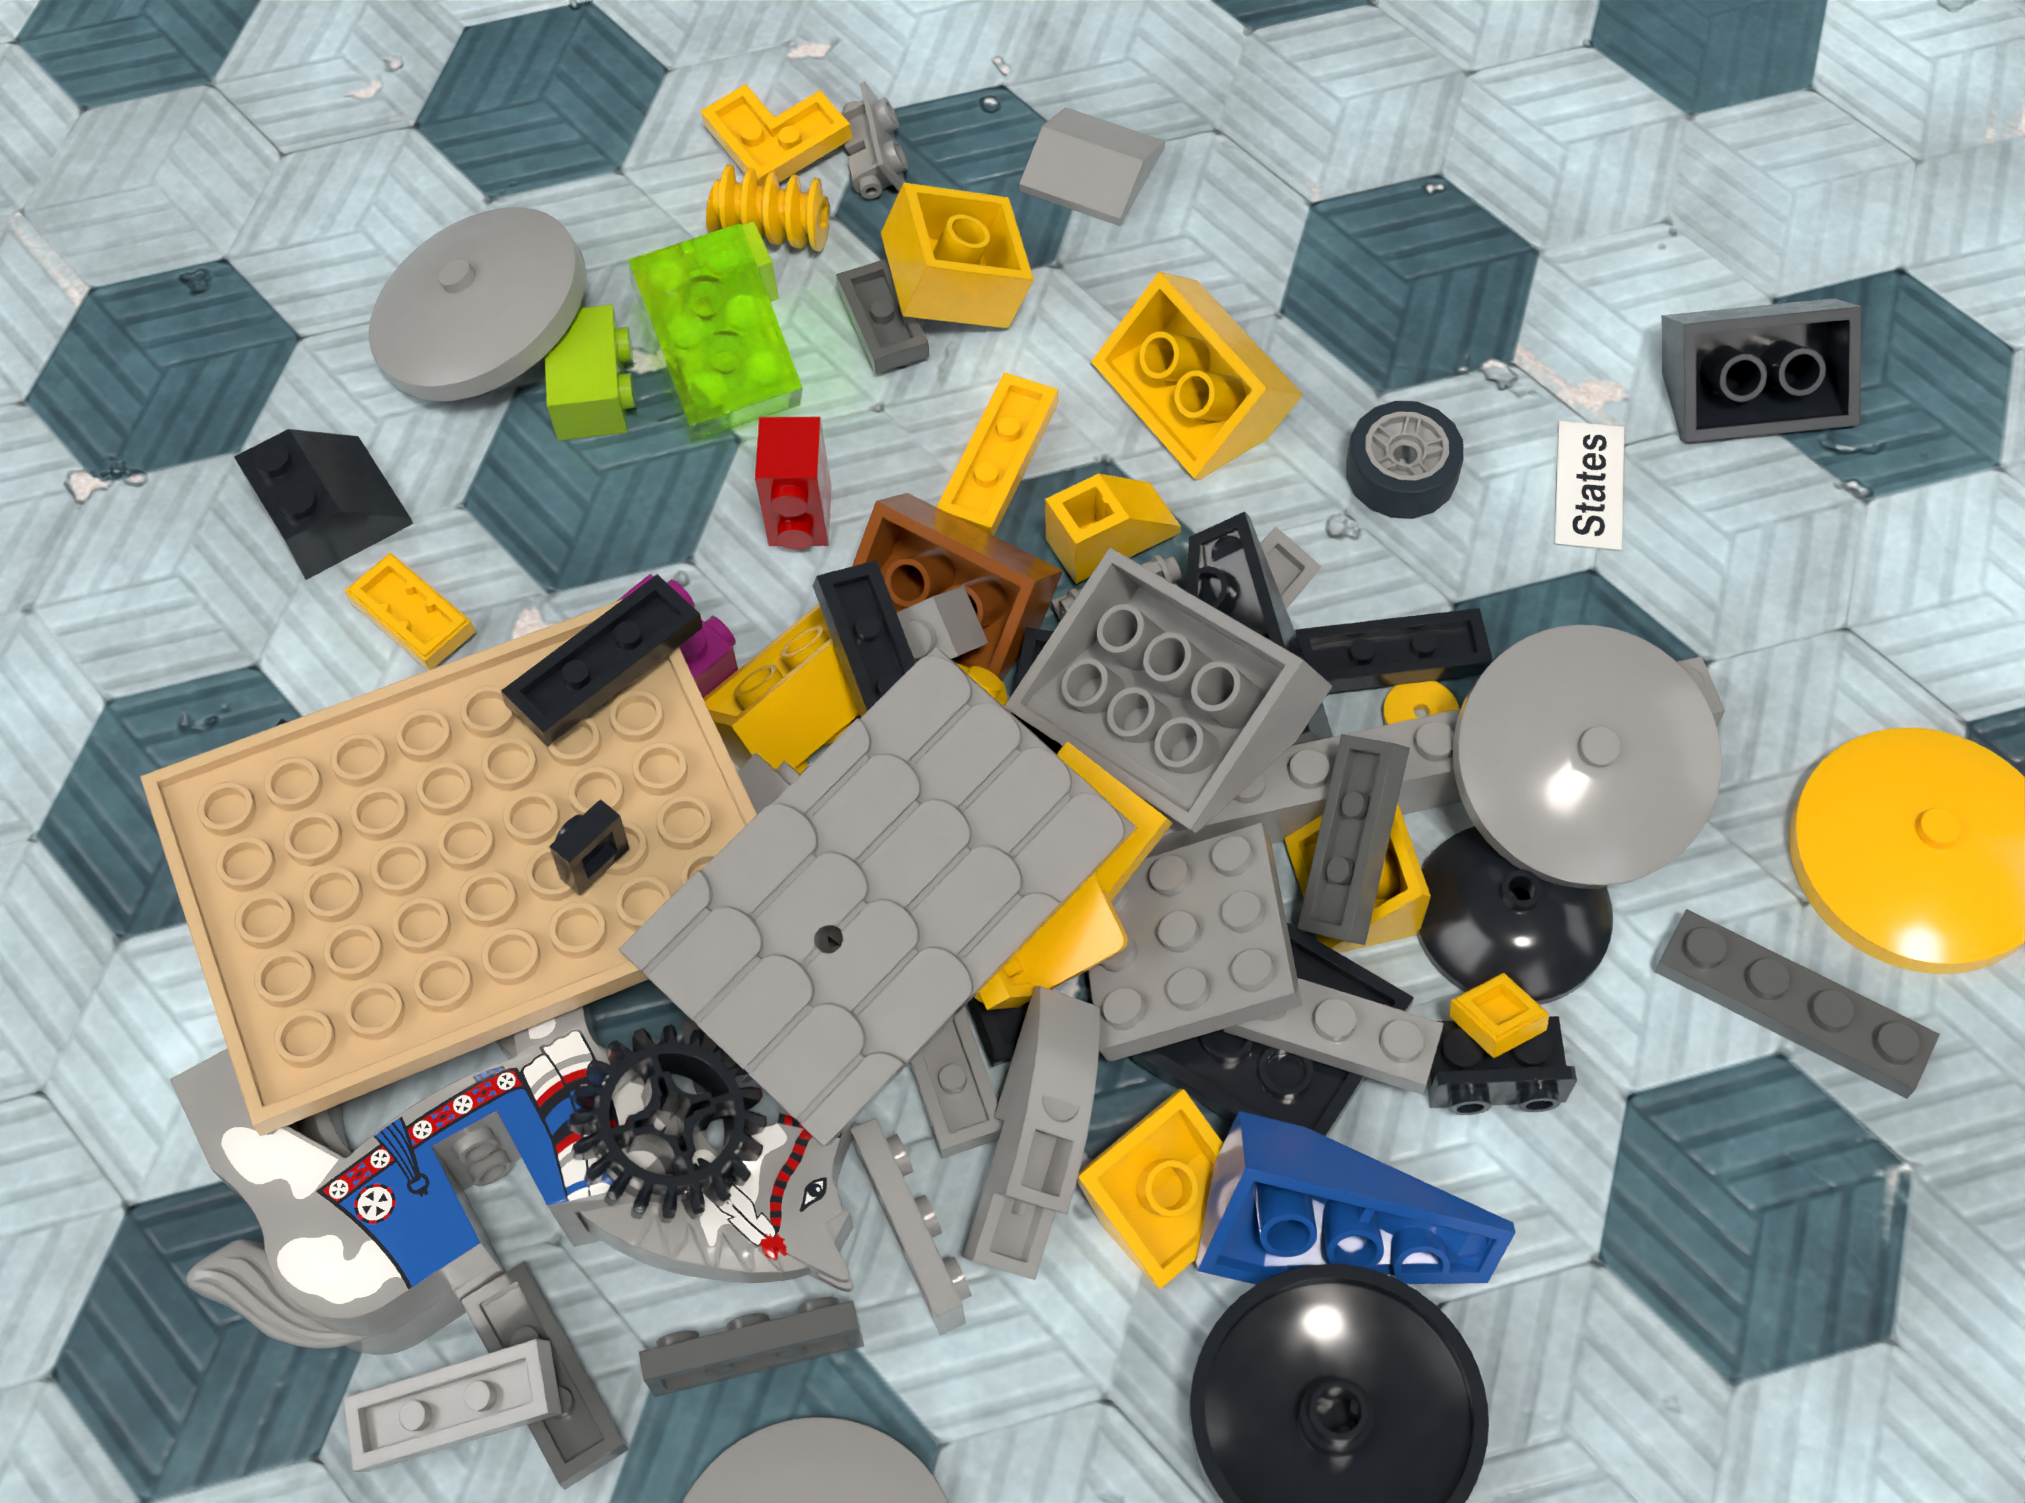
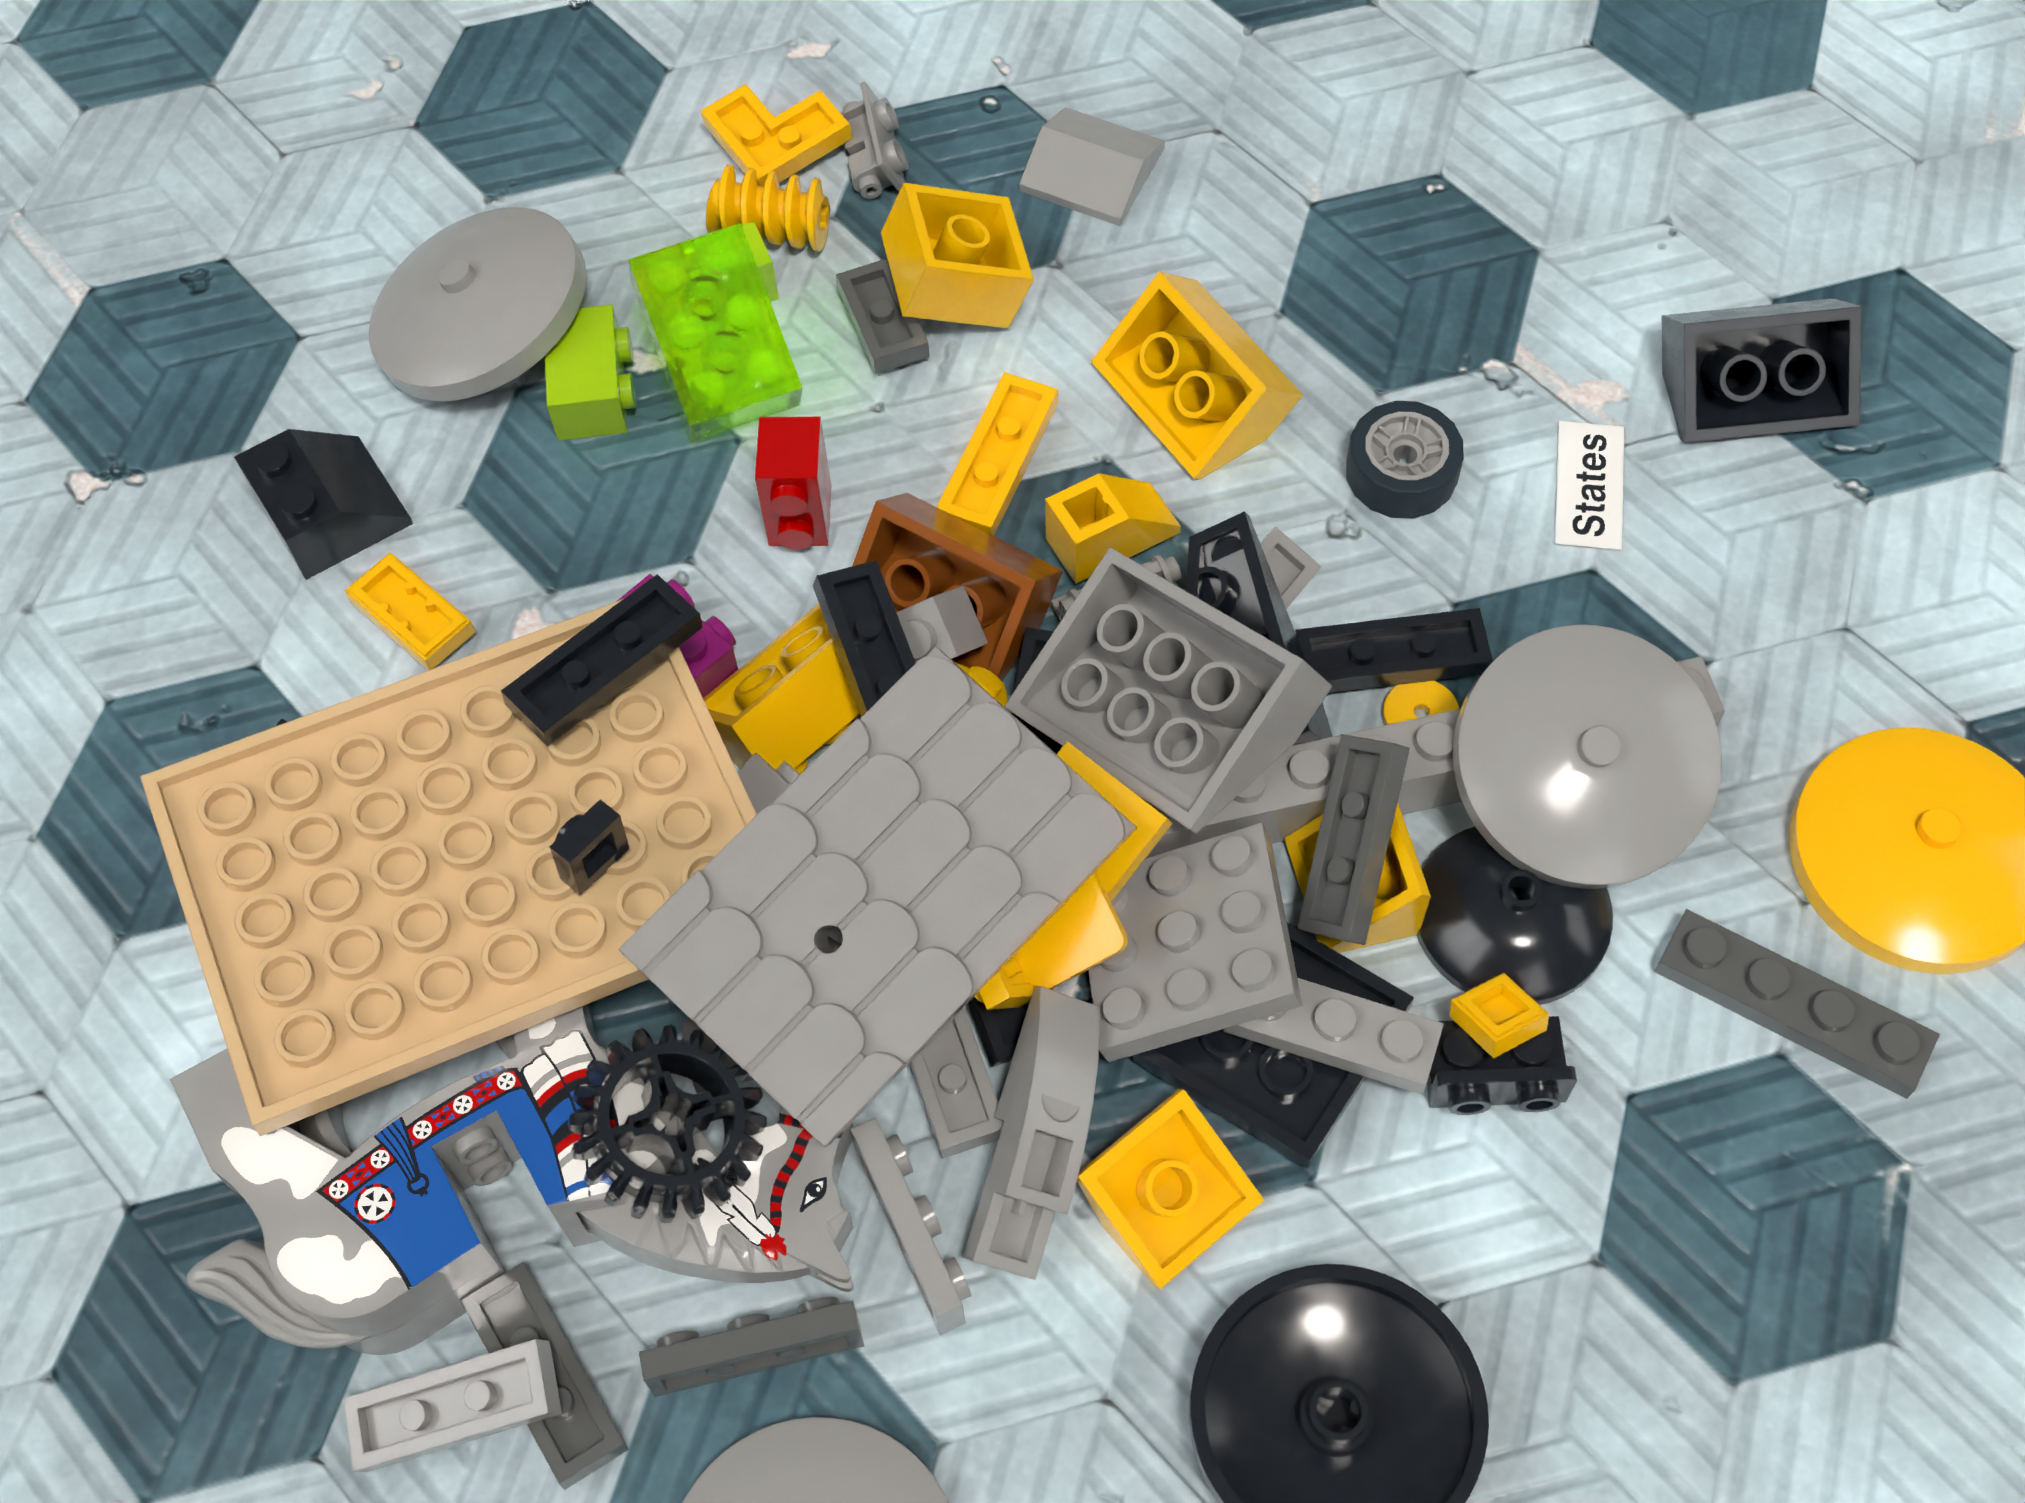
blue wedge [1196,1111,1516,1285] -> none

